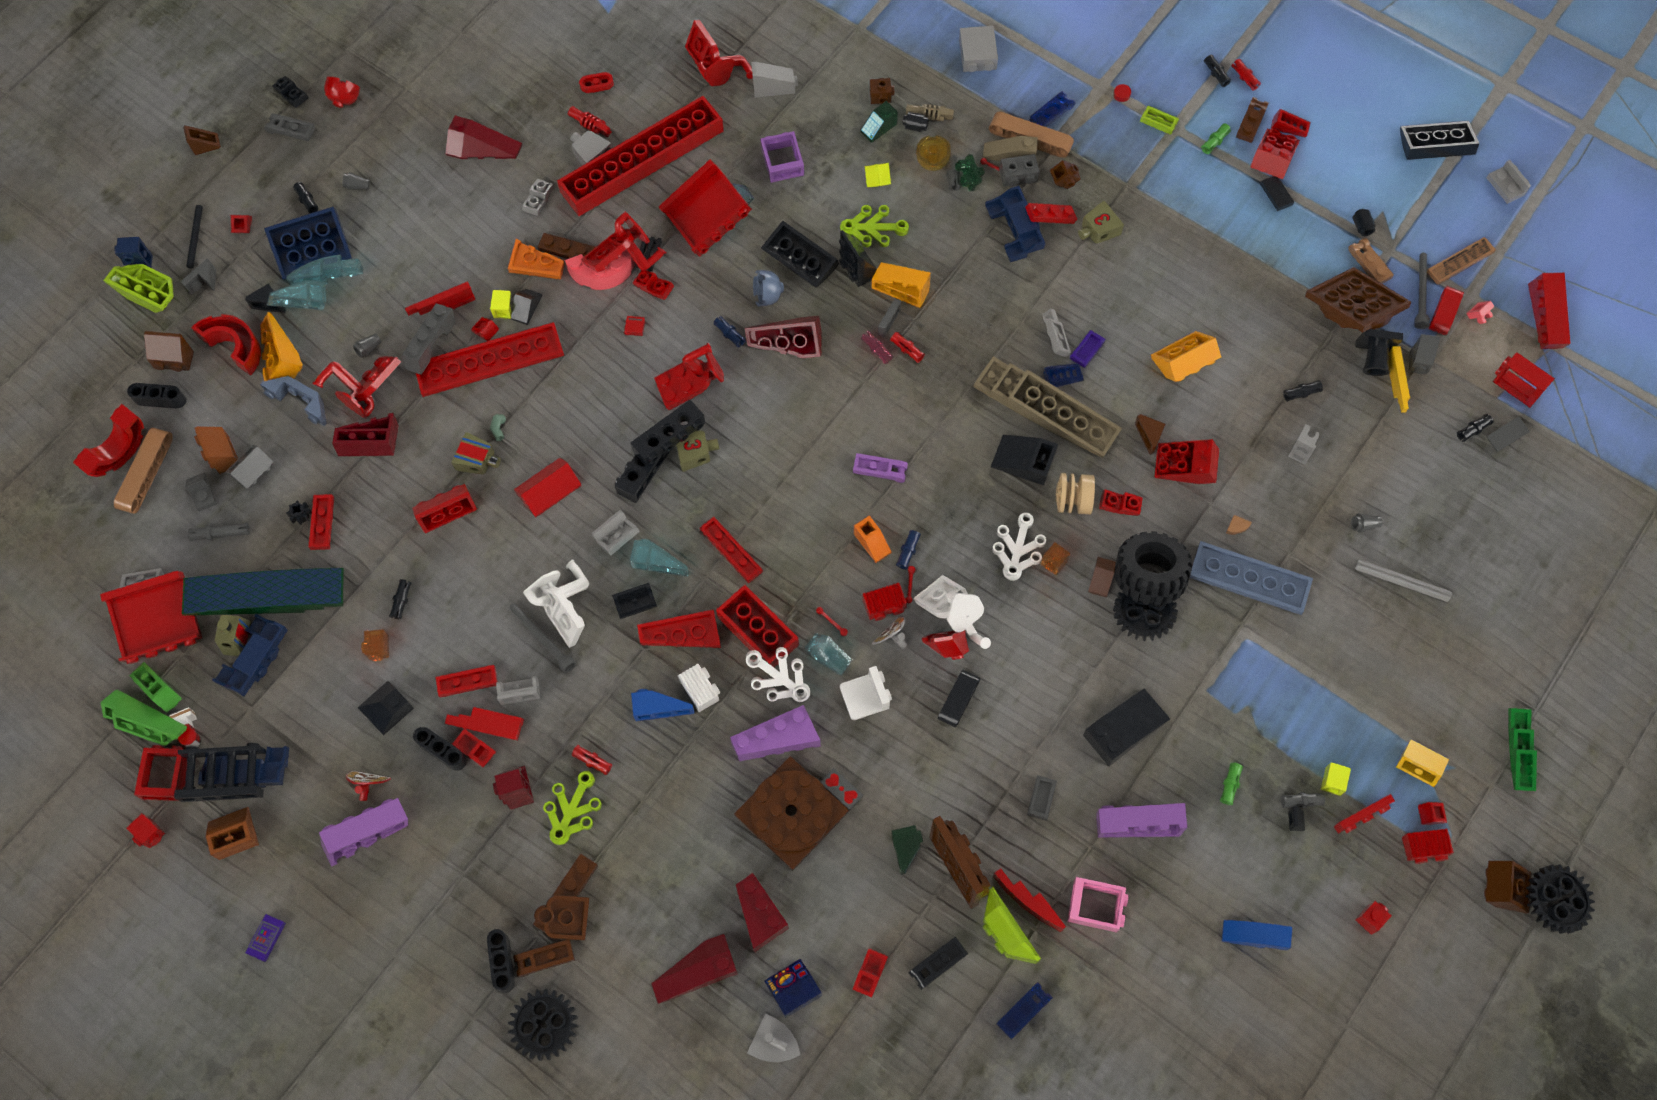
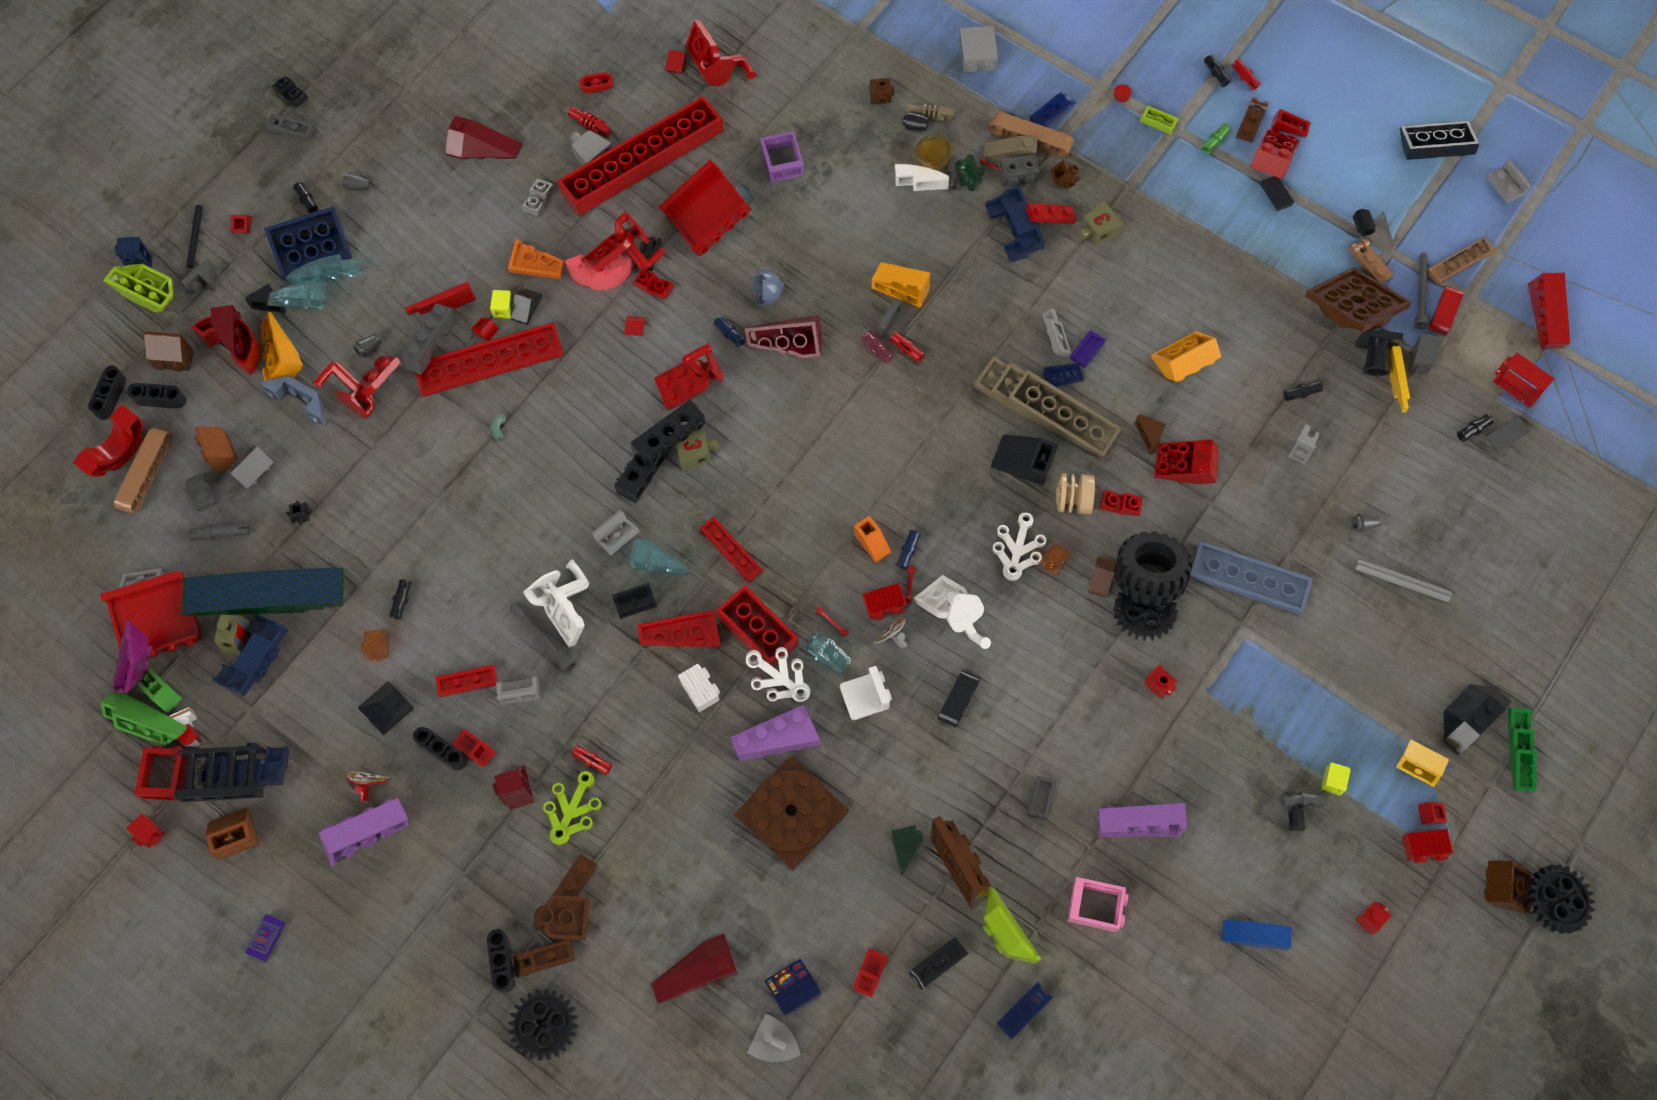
reddish brown slope [183,125,221,155] -> none
red plate [309,494,334,550] -> none
red cylinder [324,77,360,108] -> none
dark red wedge [332,413,399,456] -> none
red slope [412,484,477,534] -> none
red piece [445,707,524,741] -> none
torso [451,432,501,475] -> none
red slope [514,458,582,518] -> none
reddish brown plate [538,233,595,259] -> none
blue slope [631,689,695,721] -> none
dark red wedge [736,873,789,953] -> none
light grey slope [751,62,798,98] -> none
black slope [761,221,839,288] -> none
dark grey tile [821,768,863,811] -> none
black slope [839,230,877,287] -> none
lime plant [840,205,909,247] -> none
medium lavender plate [853,453,908,483] -> none
clear green slope [860,101,898,143] -> none
neon yellow panel [864,163,891,187] -> none
red slope [922,630,969,660] -> none
red slope [993,868,1066,932] -> none
black slope [1083,688,1170,766] -> none
bright green pin [1220,762,1243,805] -> none
medium nougat tile [1226,515,1252,535] -> none
red plate [1334,794,1395,834] -> none
coral tile [1466,301,1494,324] -> none
none -> black beam [88,365,126,420]
none -> magenta wedge [113,620,152,693]
none -> dark red slope [211,305,242,362]
none -> red slope [666,50,686,74]
none -> white slope [895,164,949,191]
none -> red brick [1144,664,1177,699]
none -> black wedge [1443,684,1512,755]

